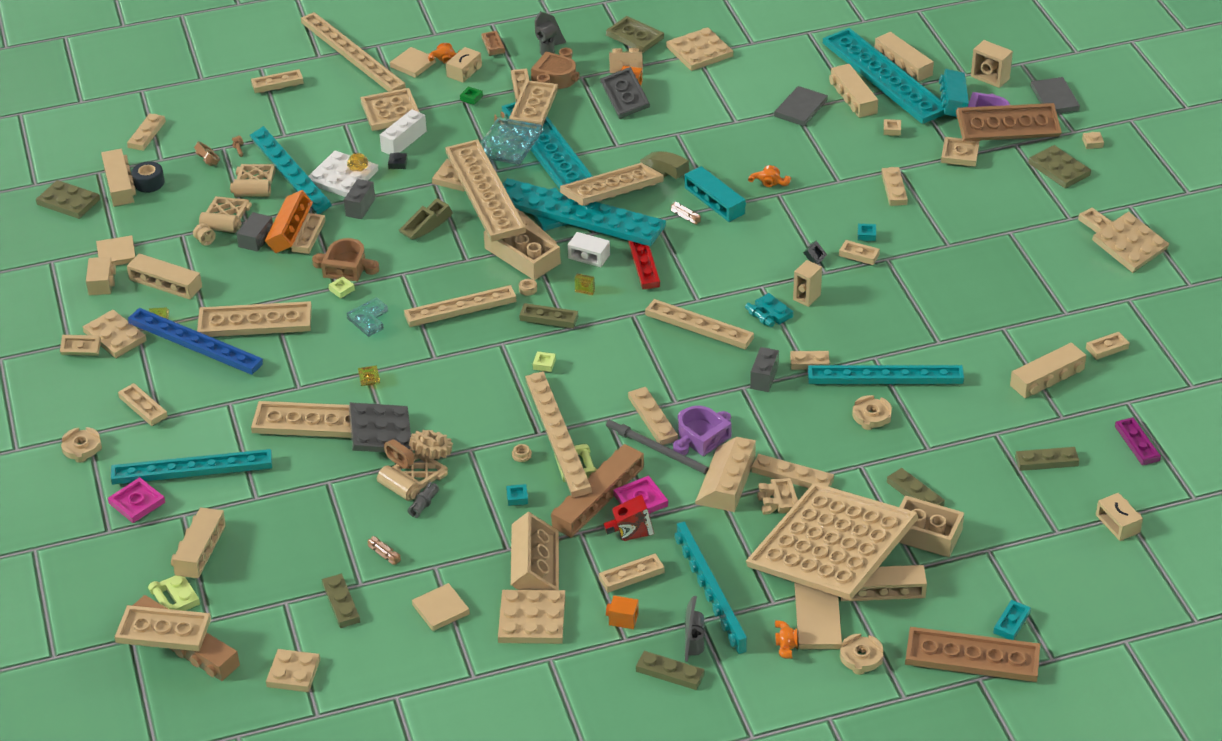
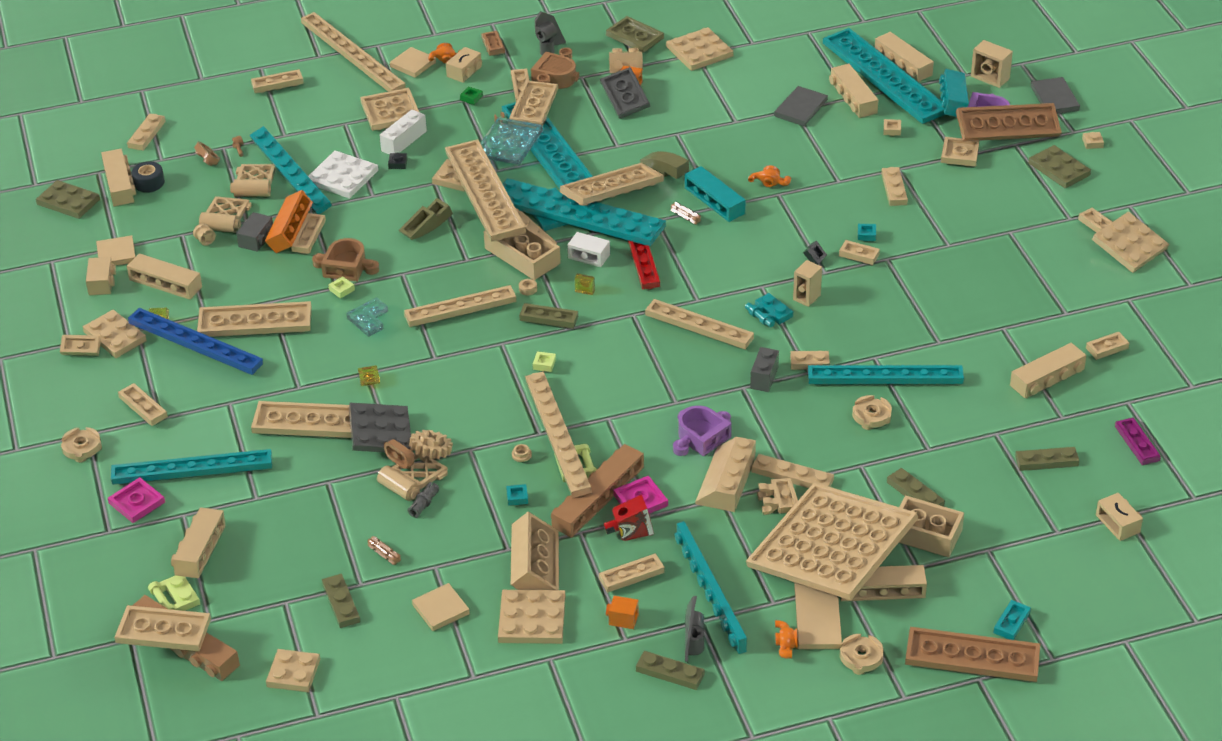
dark grey brick [344,179,375,219] -> none
clear yellow plate [347,153,369,171] -> none
dark grey bar [606,419,709,474] -> none
tan plate [628,387,678,445] -> none

